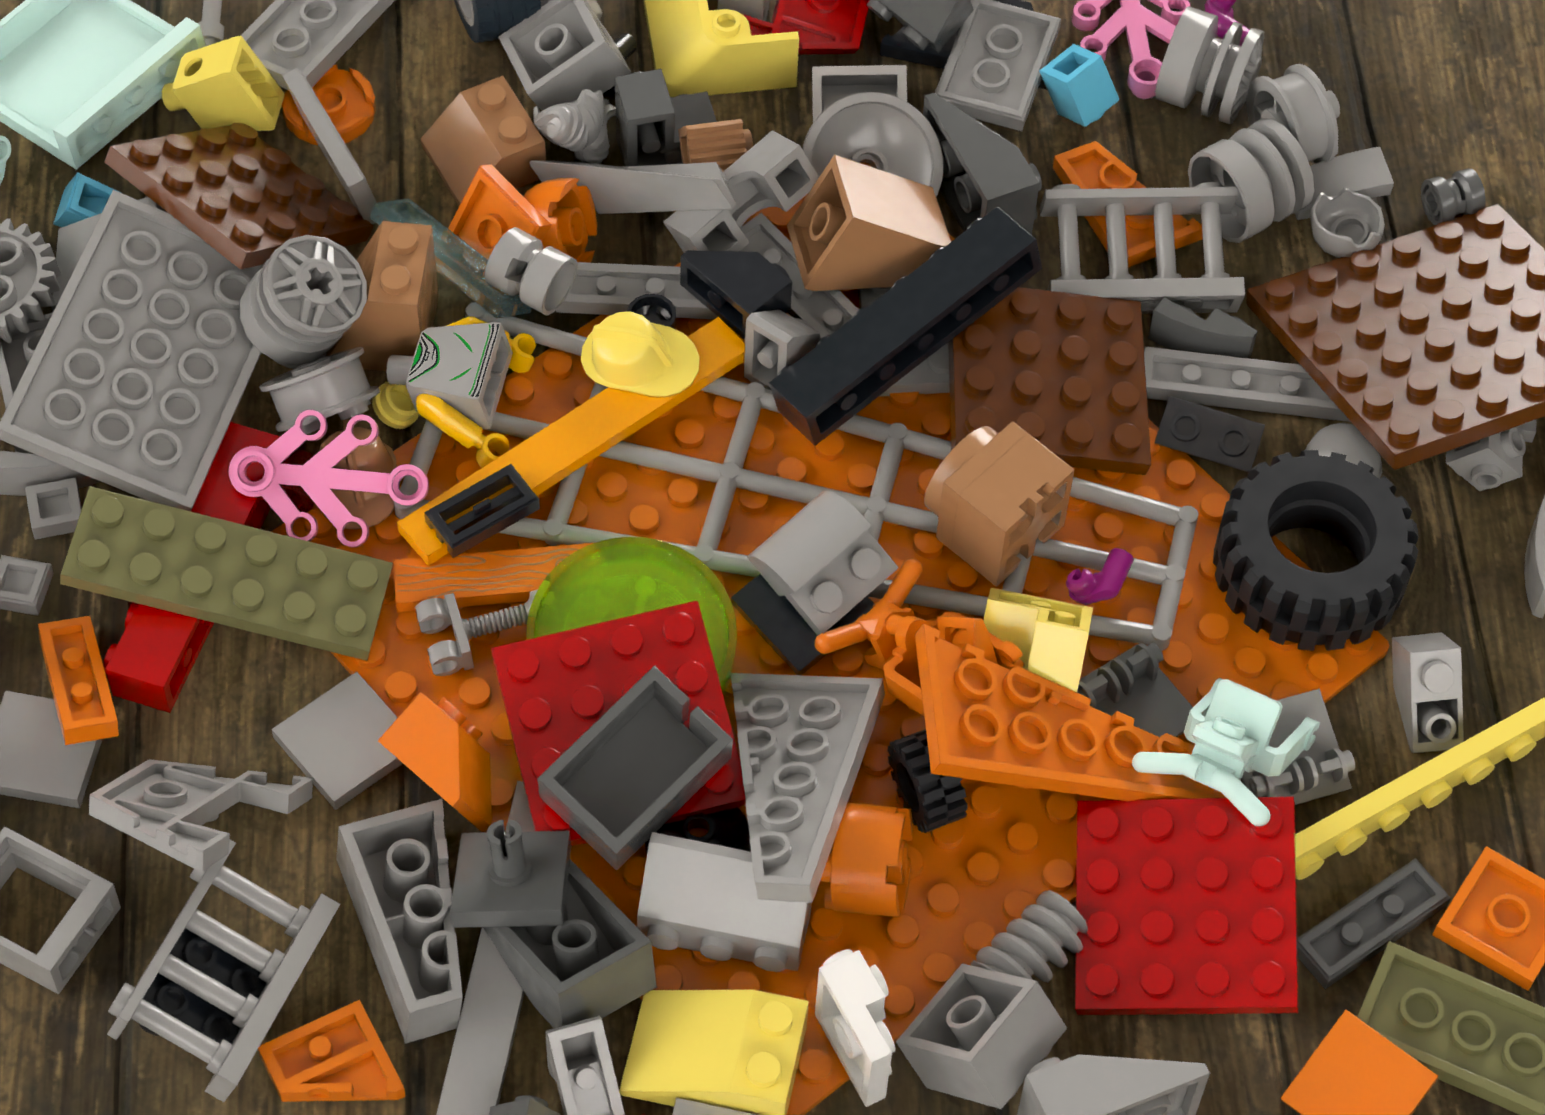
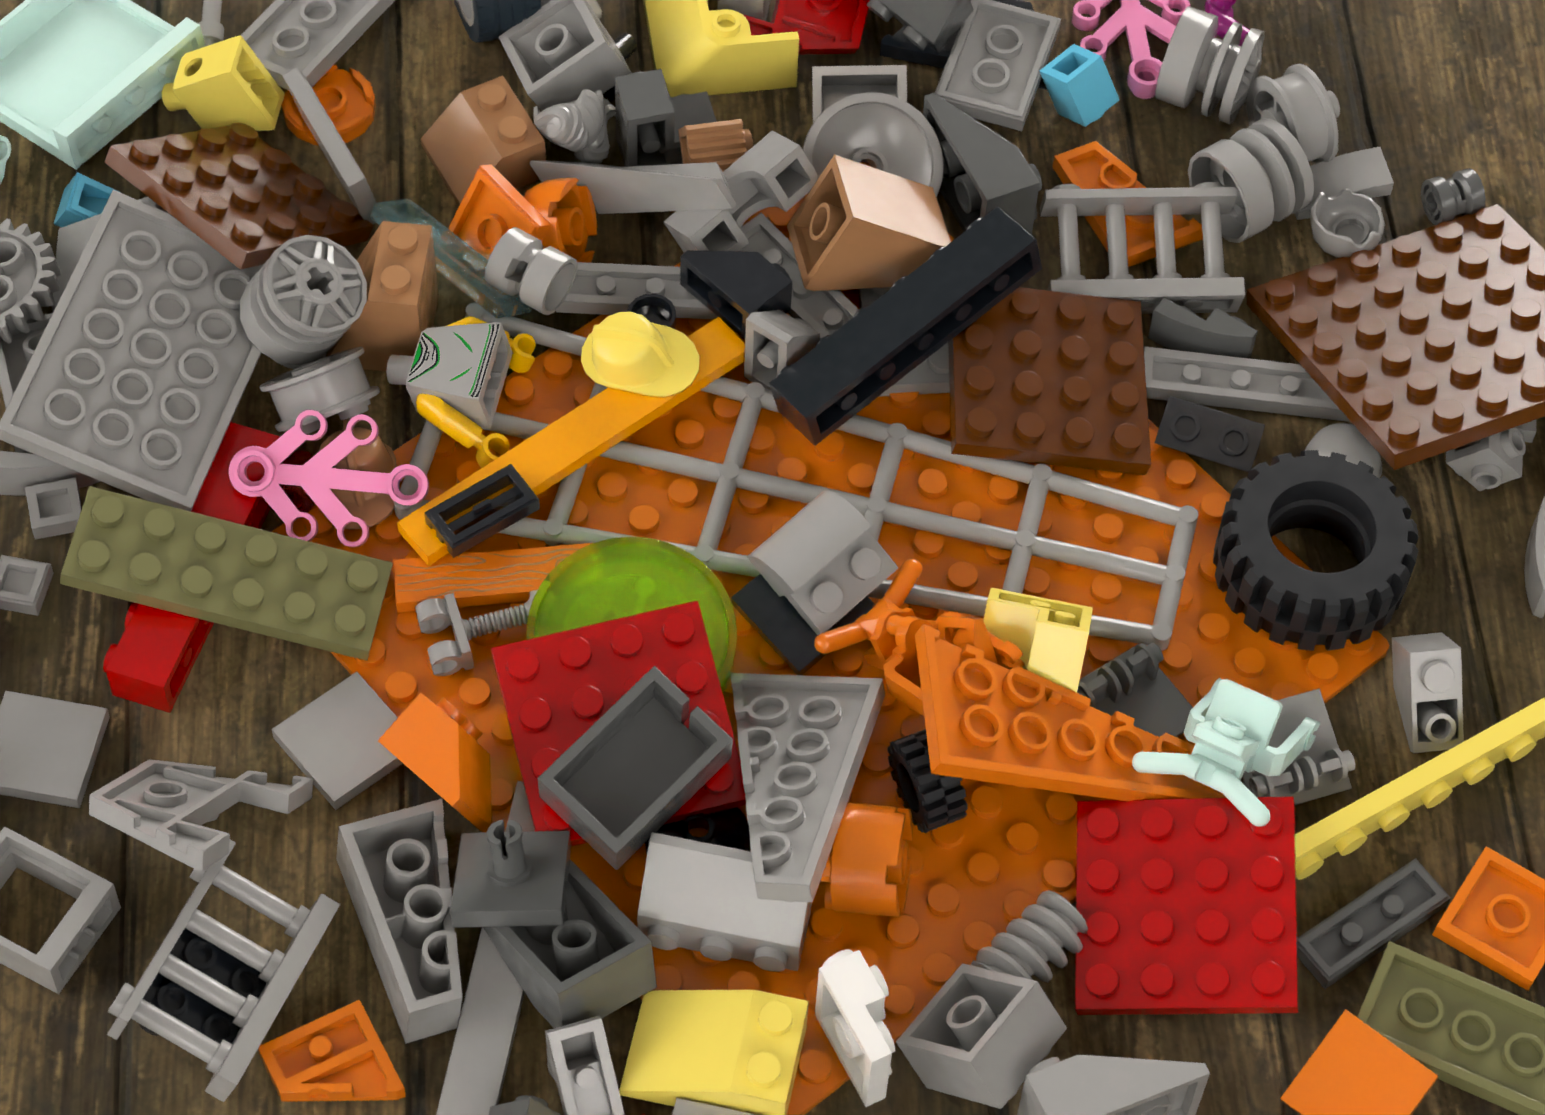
orange plate [38,616,119,745] -> none
light yellow plate [372,382,419,429] -> none
medium nougat piece [924,421,1075,587] -> none
magenta arm [1066,548,1134,605] -> none

